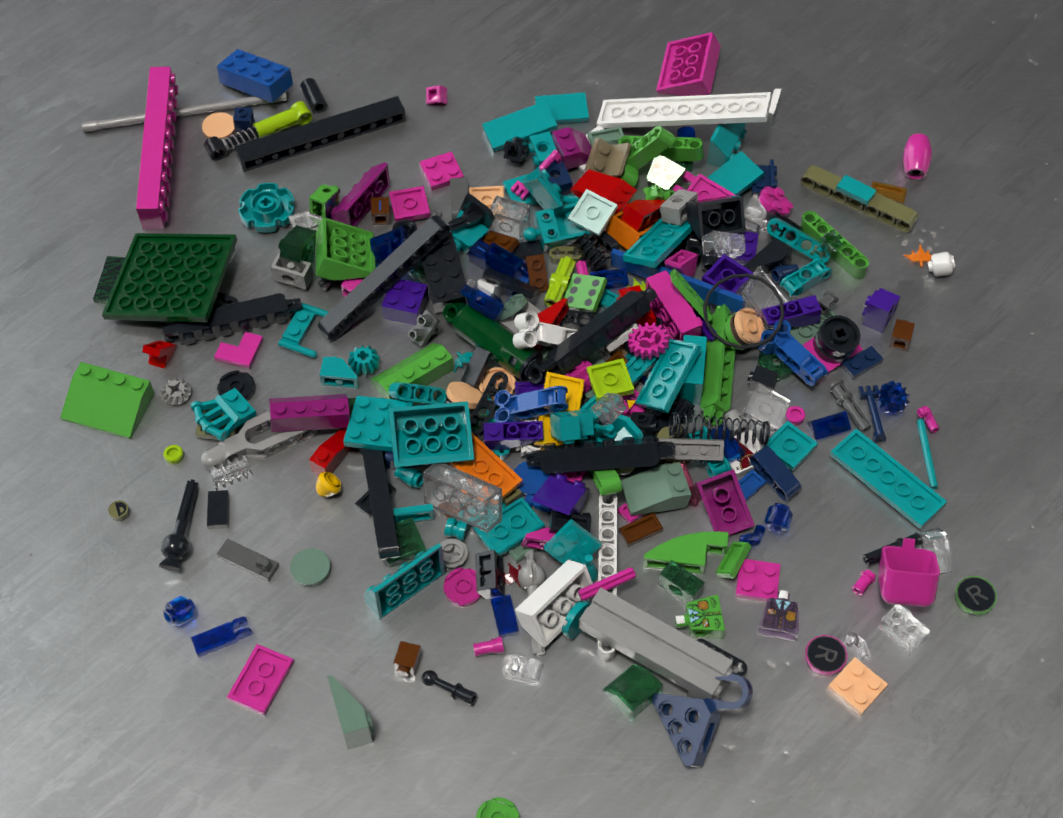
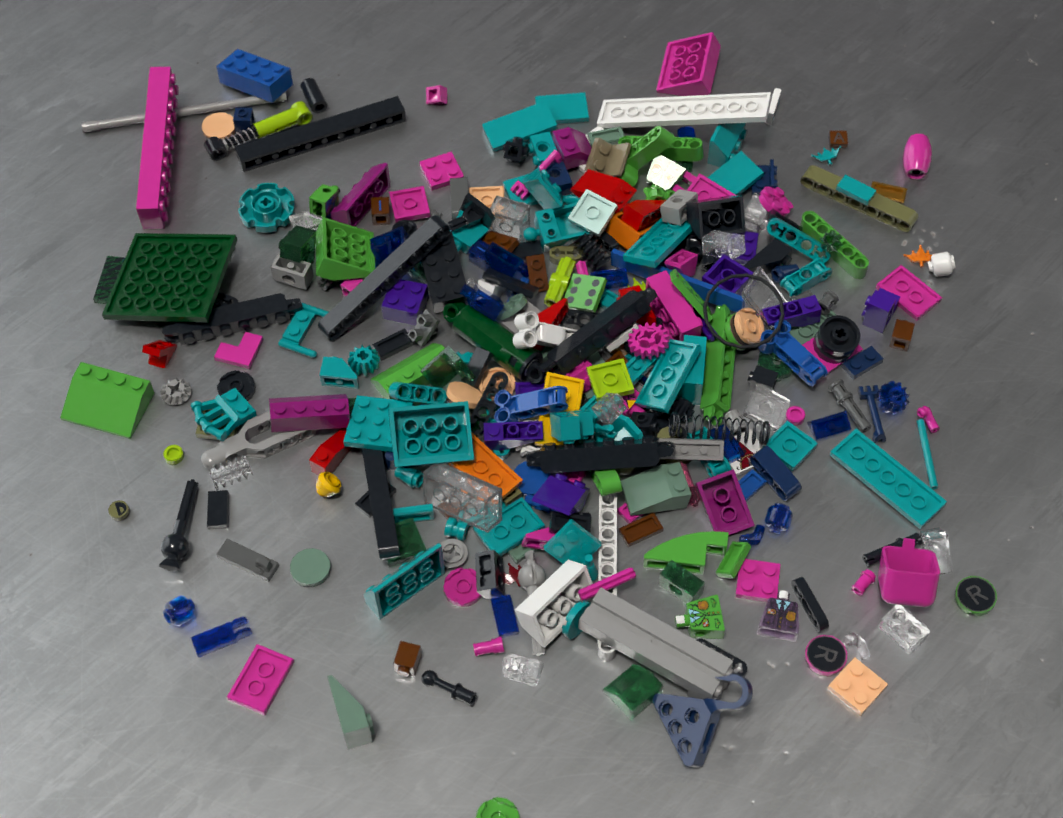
none -> black tile [372,328,414,361]
none -> clear green bracket [420,346,476,388]
none -> black beam [791,577,829,632]
none -> teal piece [811,146,841,165]
none -> reddish brown tile [829,131,848,148]
none -> dark pink tile [876,265,942,321]

